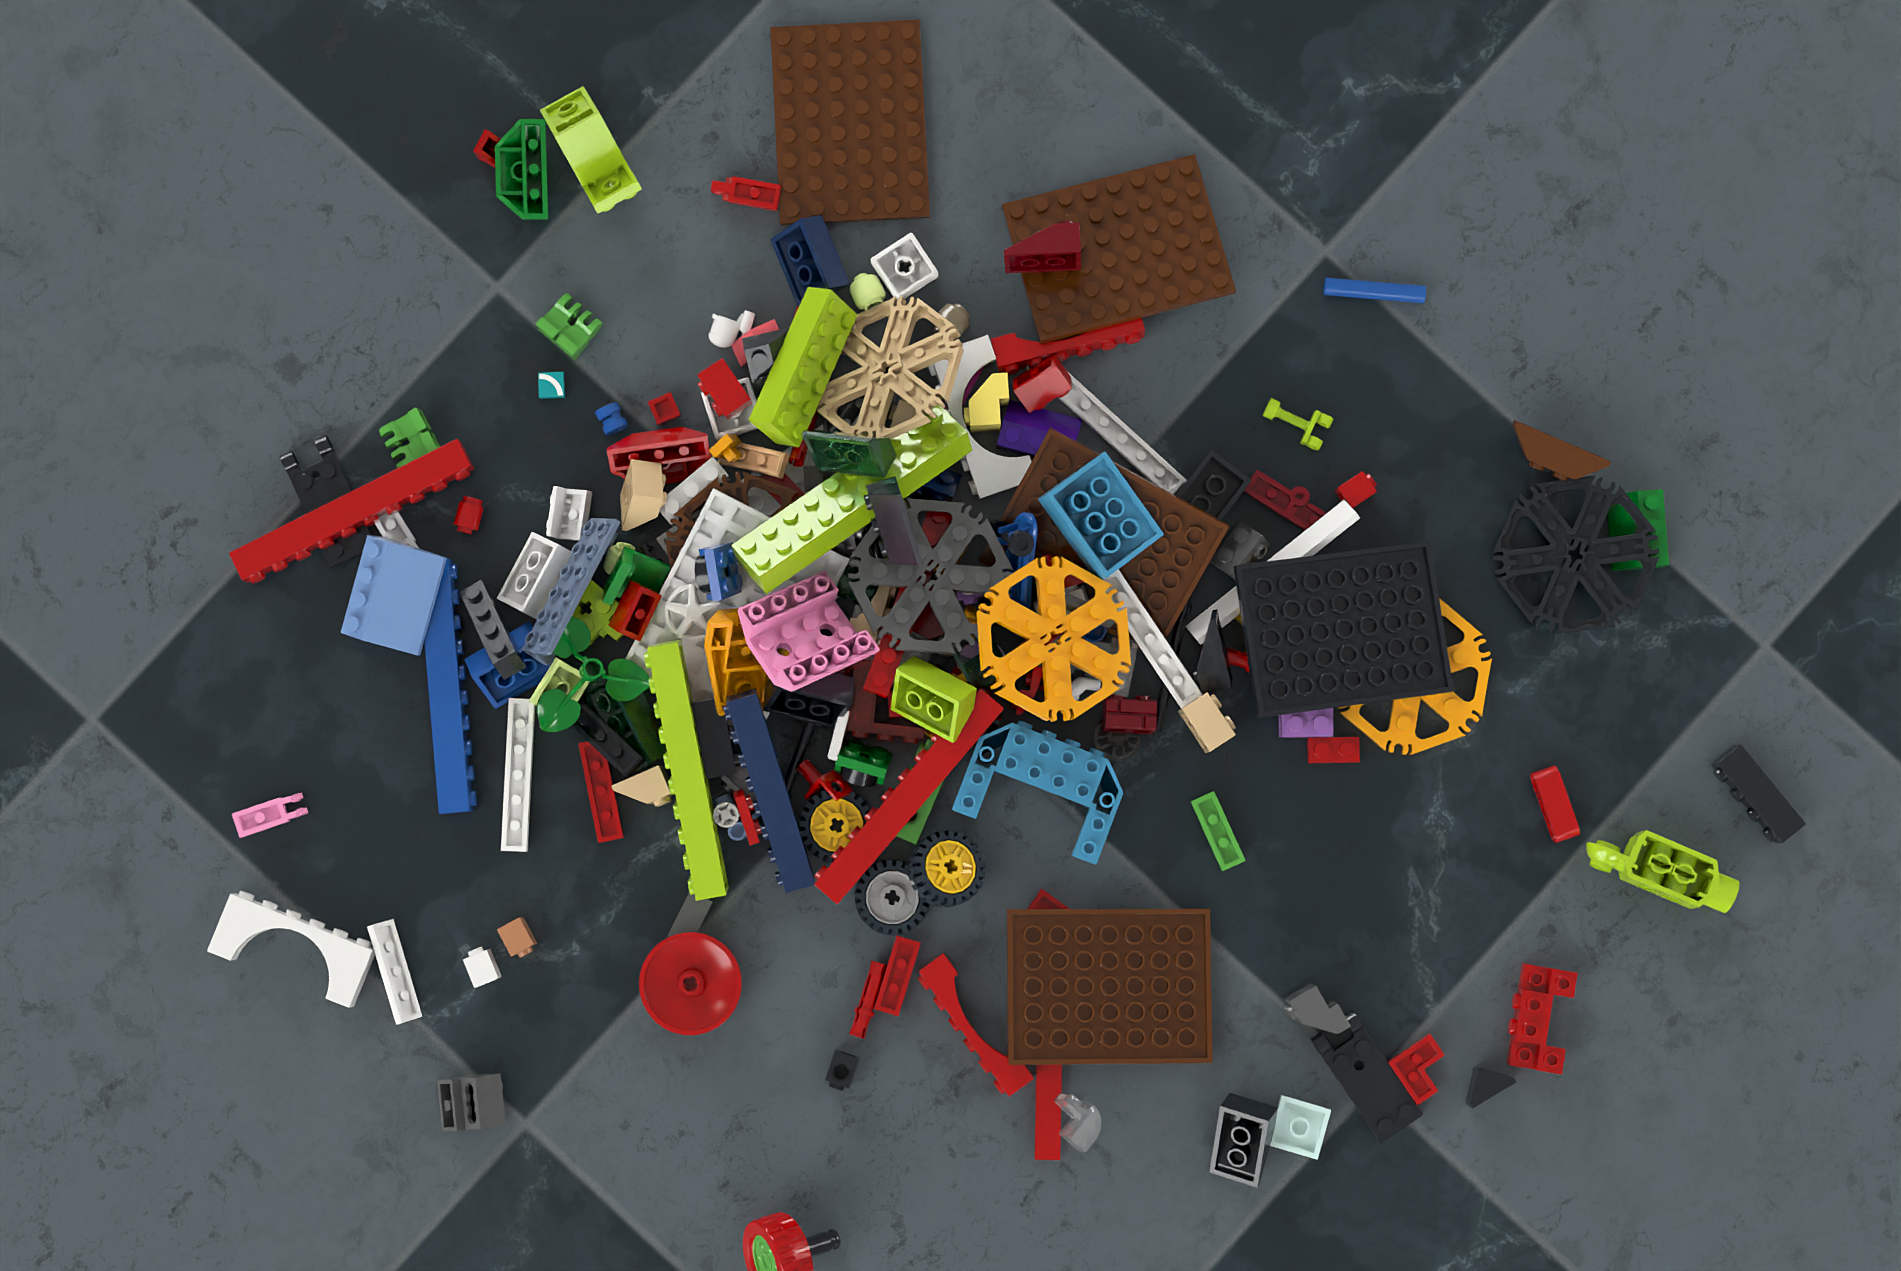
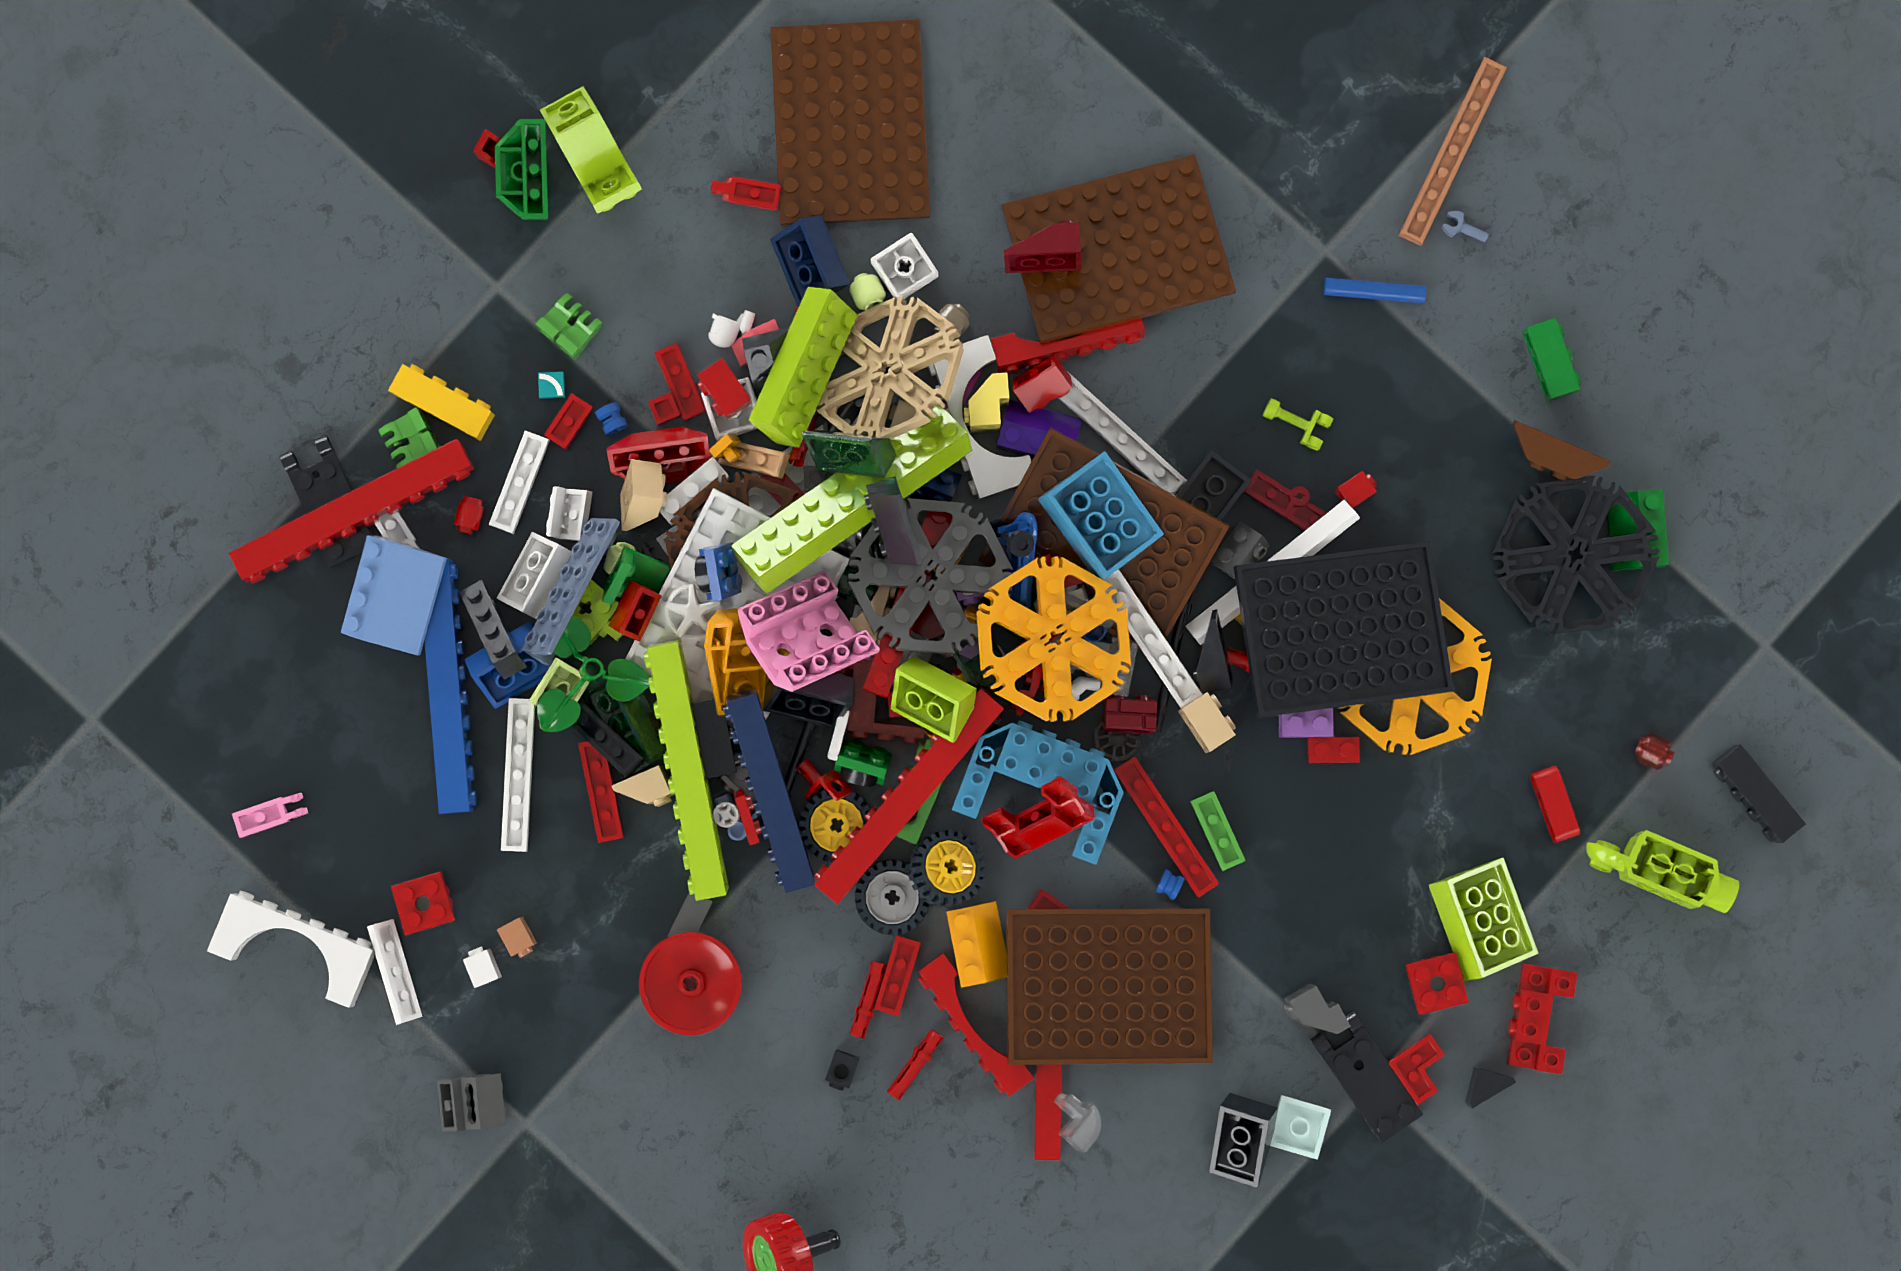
none -> yellow brick [388,364,495,441]
none -> red piece [391,871,456,936]
none -> white plate [489,431,550,534]
none -> red plate [544,393,594,450]
none -> red tile [654,343,707,422]
none -> red pin [887,1029,944,1101]
none -> light orange slope [946,901,1007,987]
none -> red bracket [982,777,1095,859]
none -> red plate [1114,756,1219,898]
none -> blue wheel [1155,869,1184,900]
none -> nougat tile [1398,57,1507,246]
none -> red piece [1405,952,1469,1015]
none -> lime slope [1429,858,1539,981]
none -> sand blue bar [1441,211,1489,243]
none -> green brick [1522,318,1581,402]
none -> clear red head [1634,733,1675,770]

